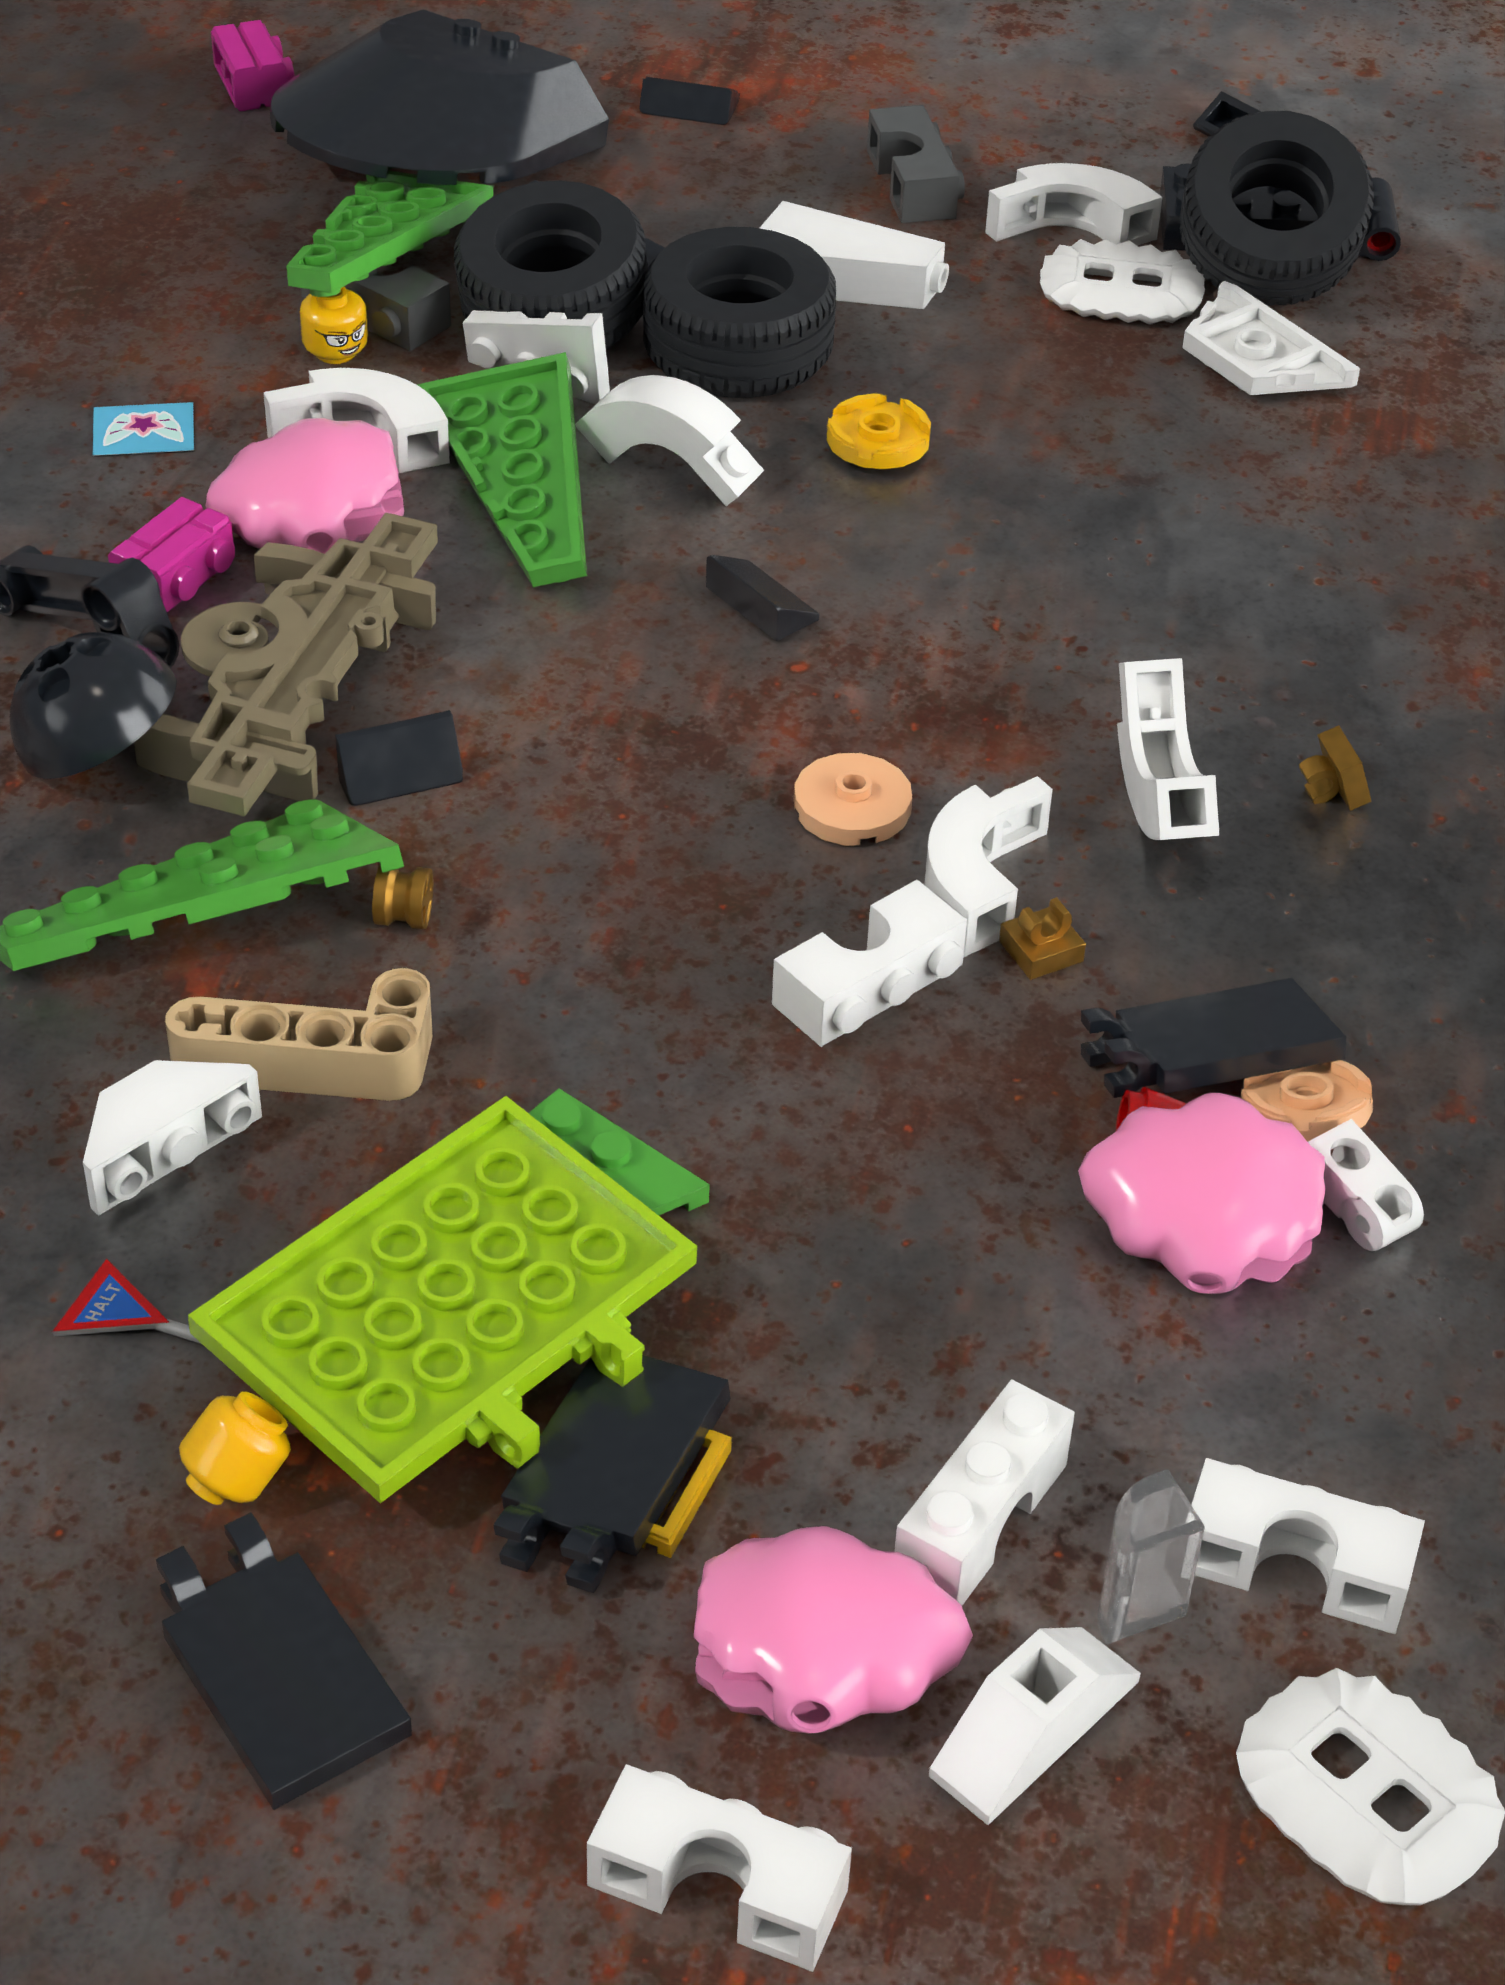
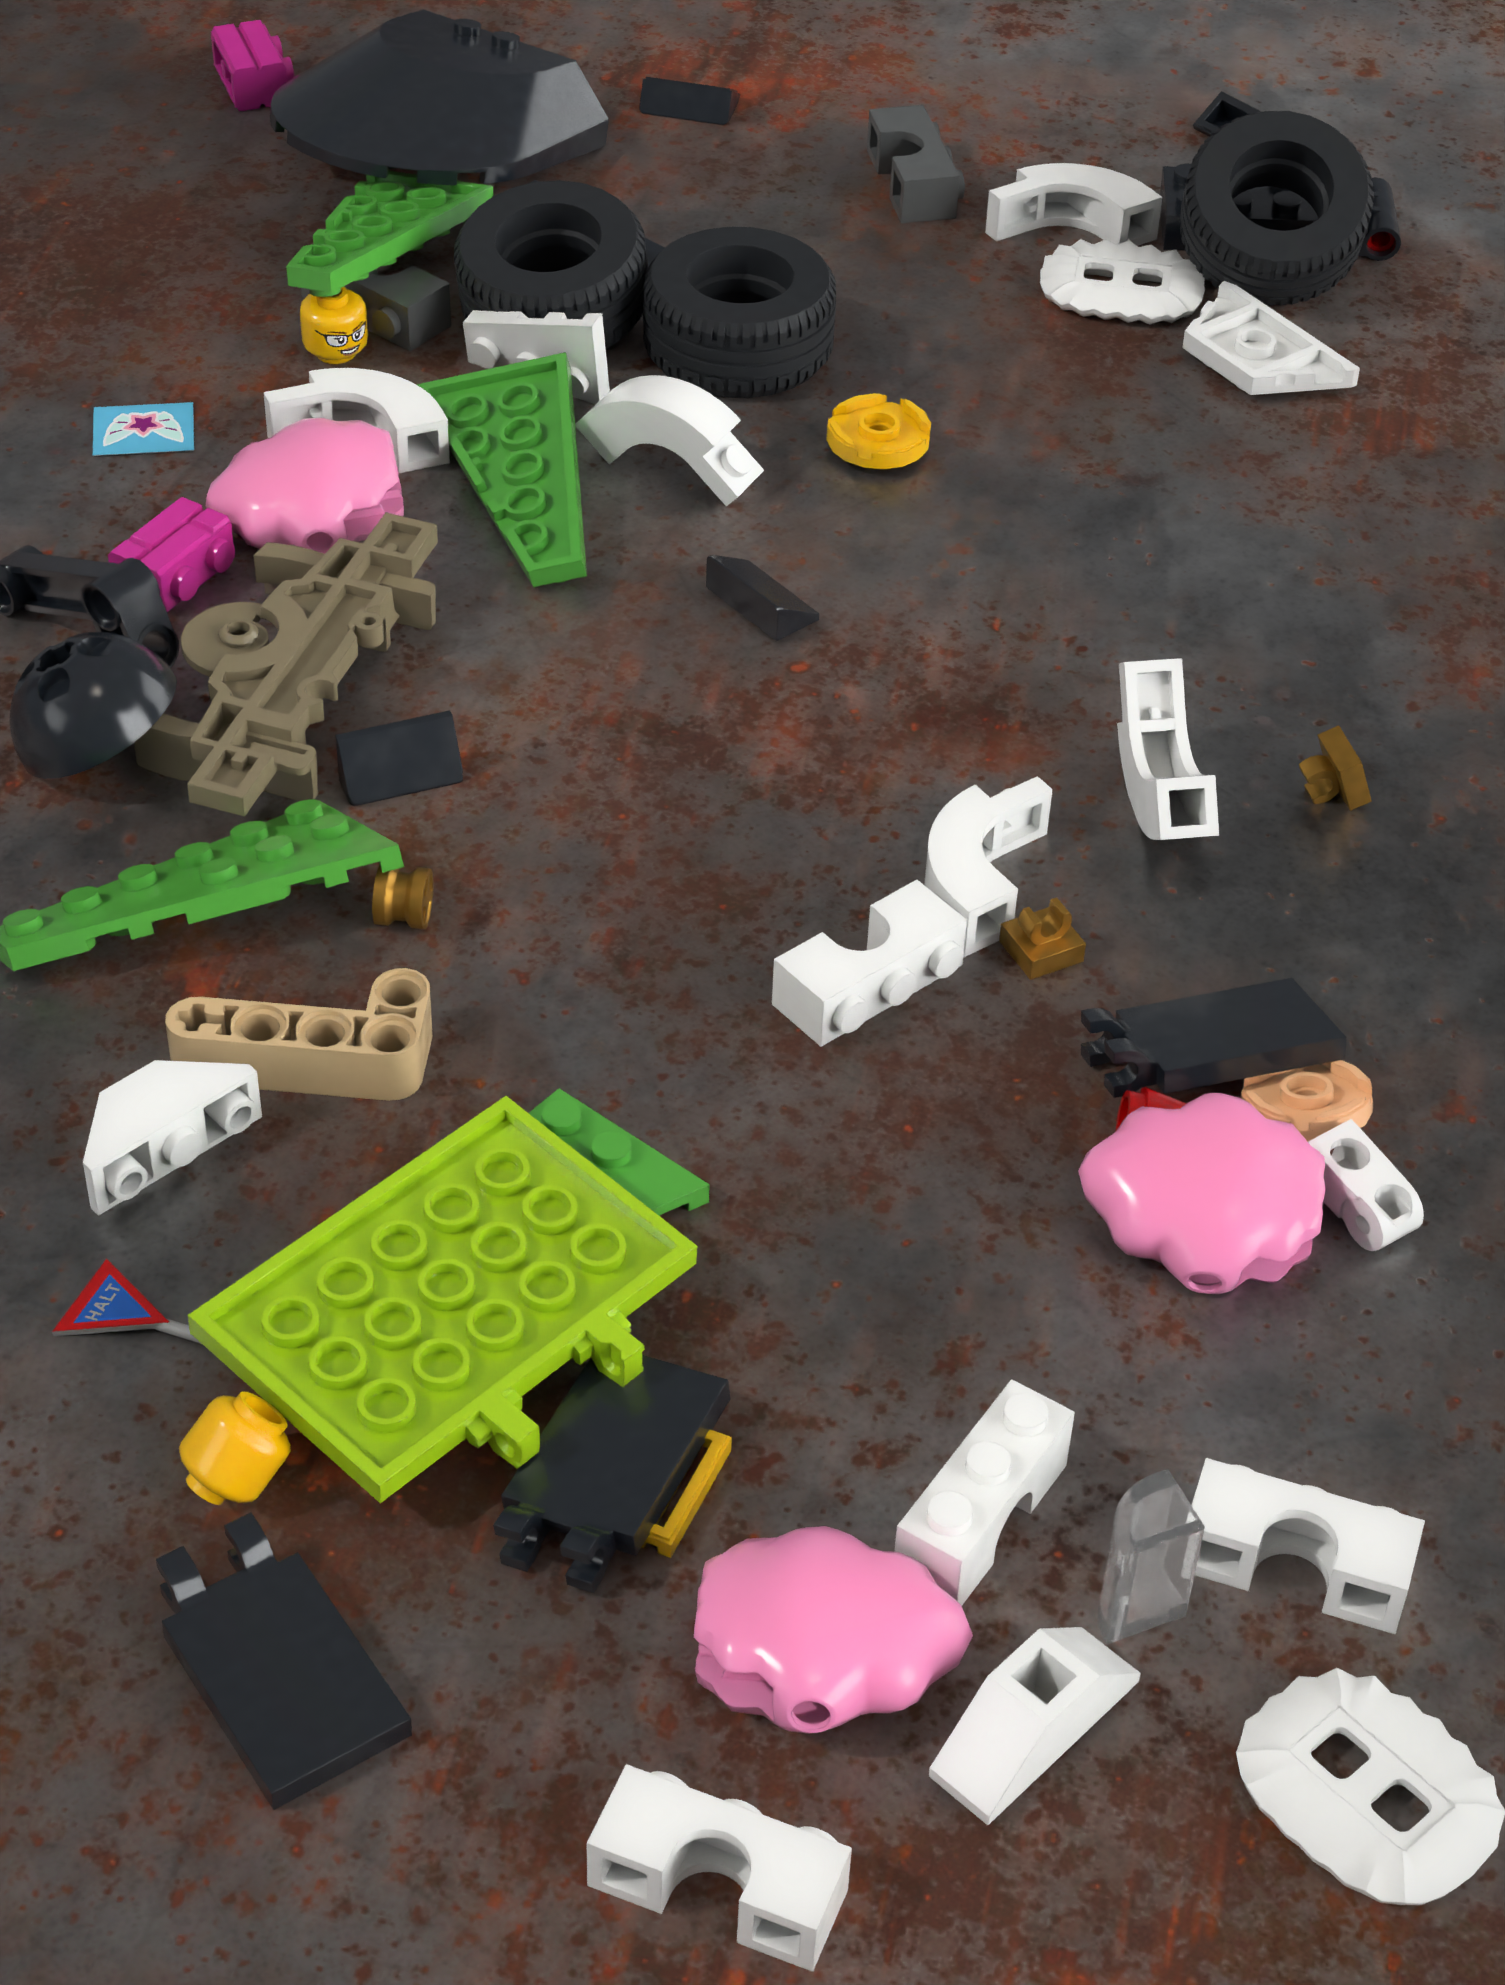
white slope [760,201,949,309] -> none
light nougat plate [794,753,912,846] -> none

